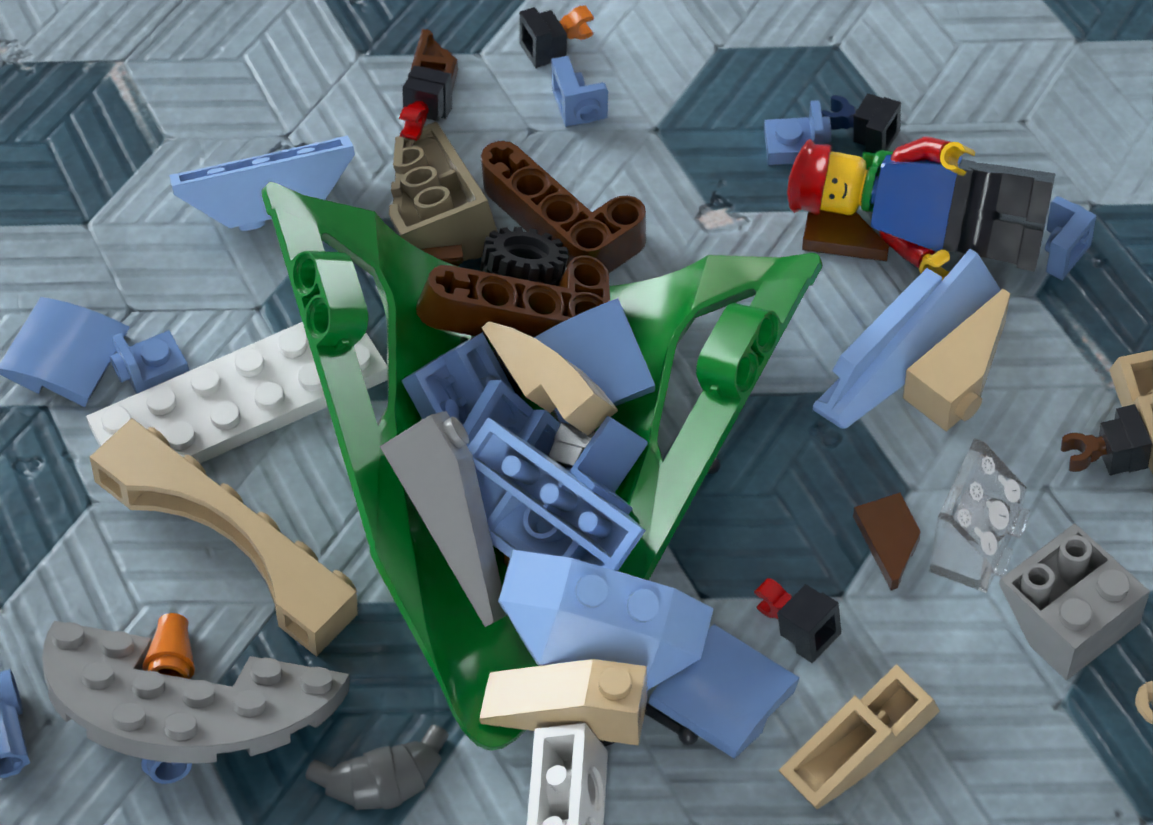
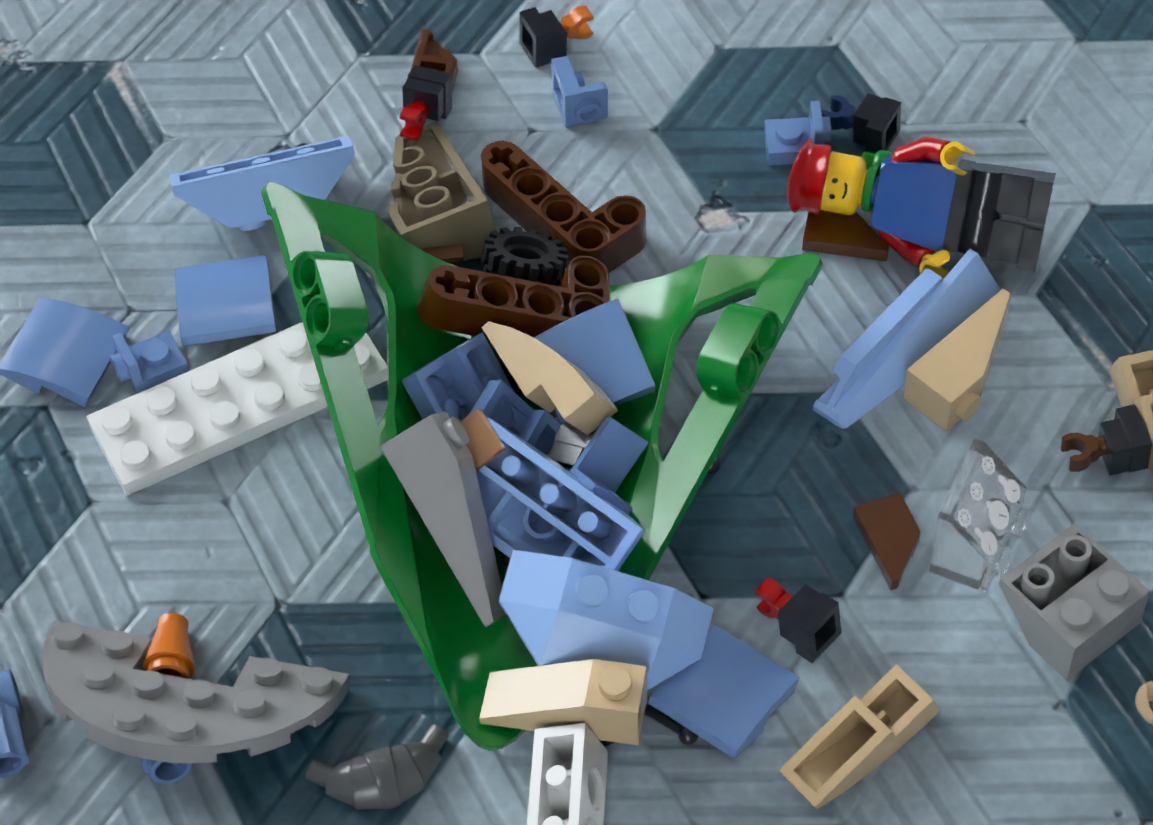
tan arch [90,418,358,657] -> none
medium blue bracket [1045,196,1096,280] -> none
none -> medium blue slope [174,255,276,346]
none -> medium nougat piece [460,409,506,473]

